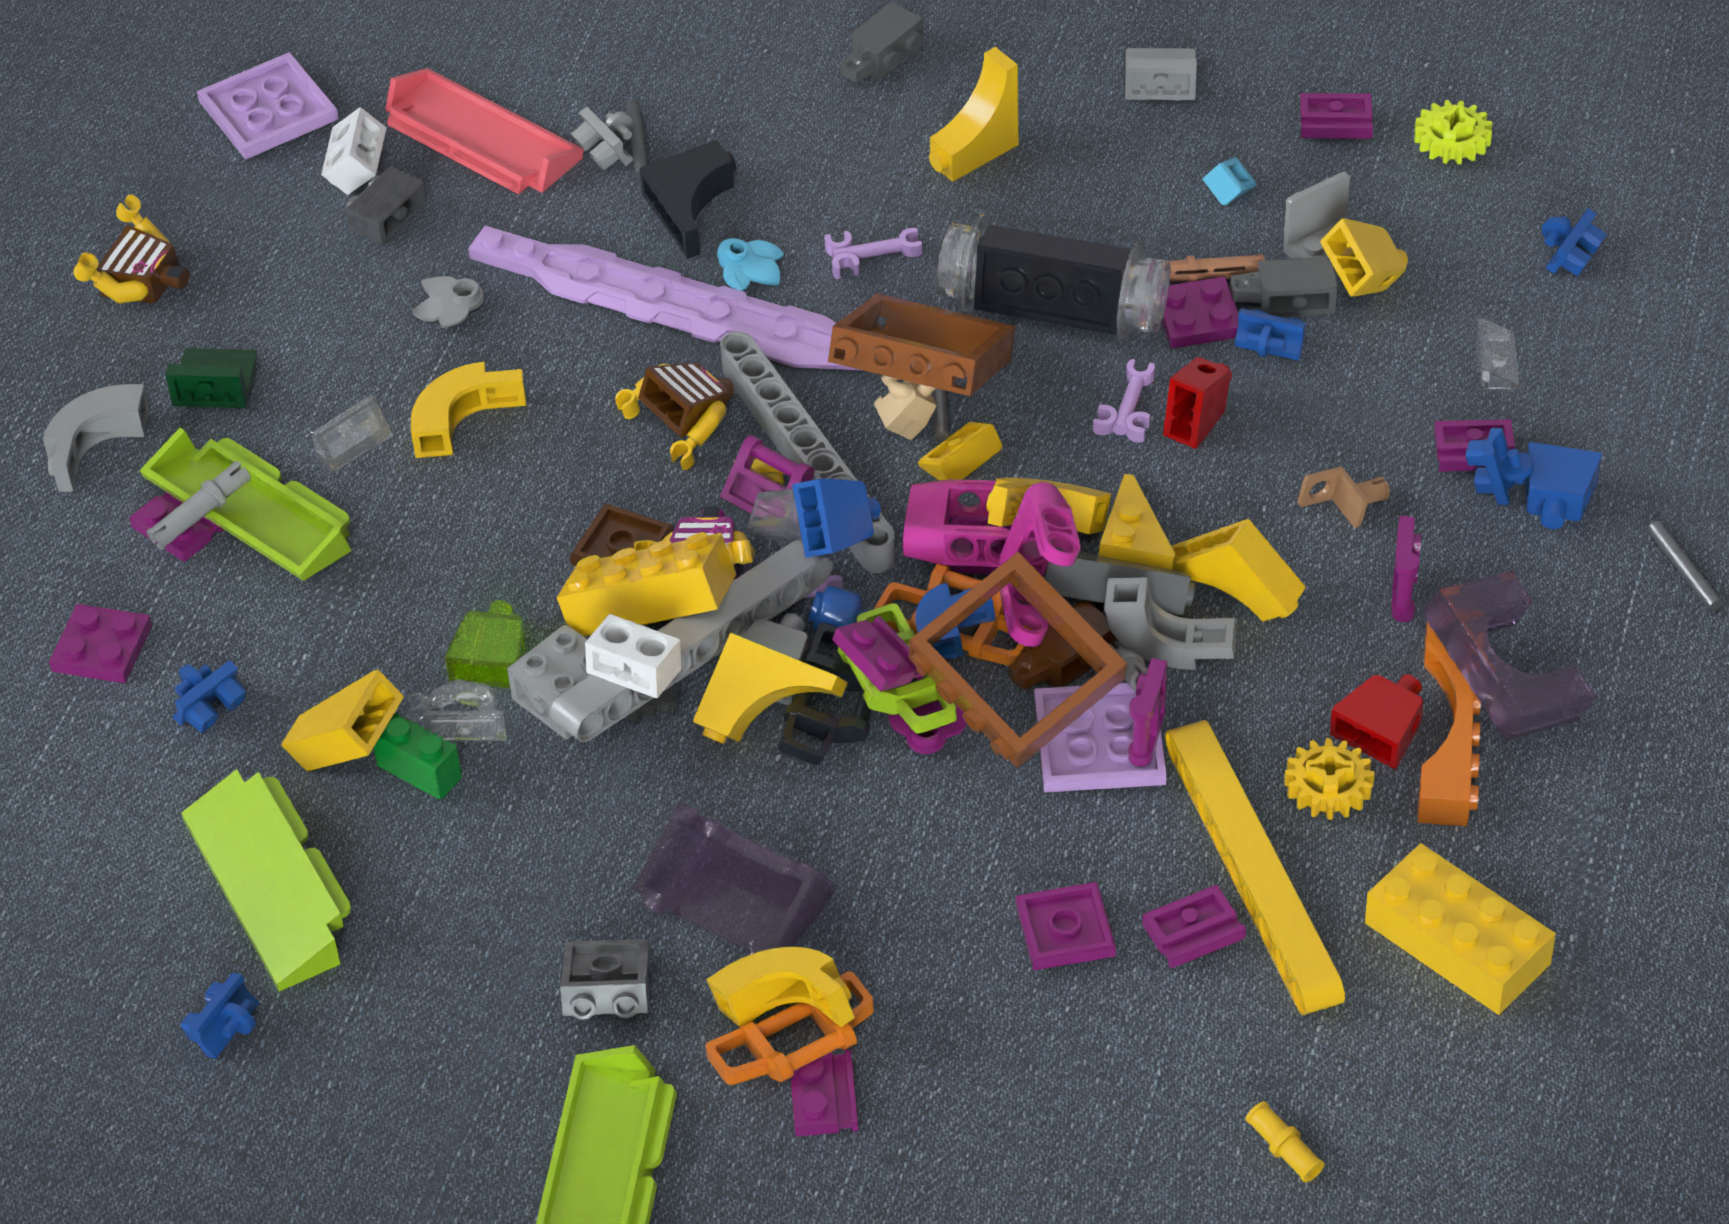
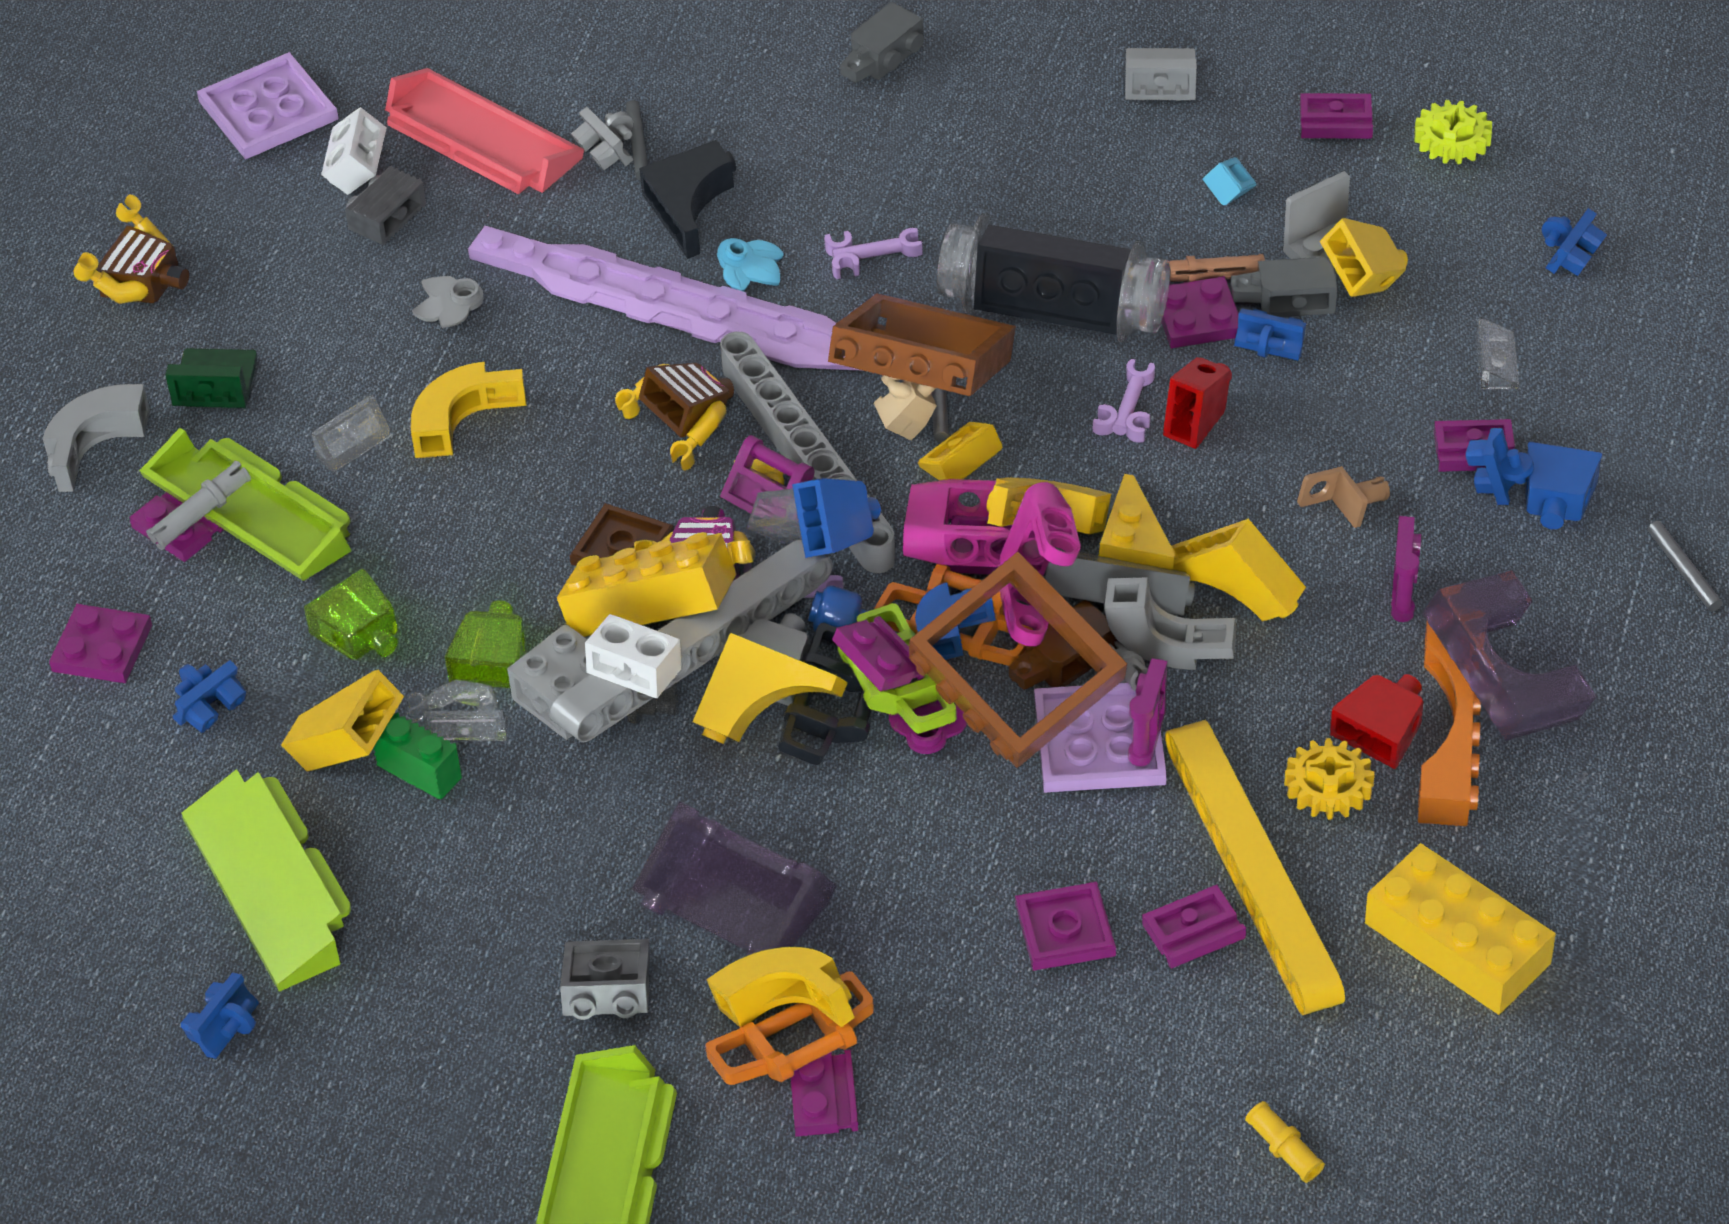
yellow arch [929,47,1019,182] -> none
none -> clear neon green torso [304,568,398,660]

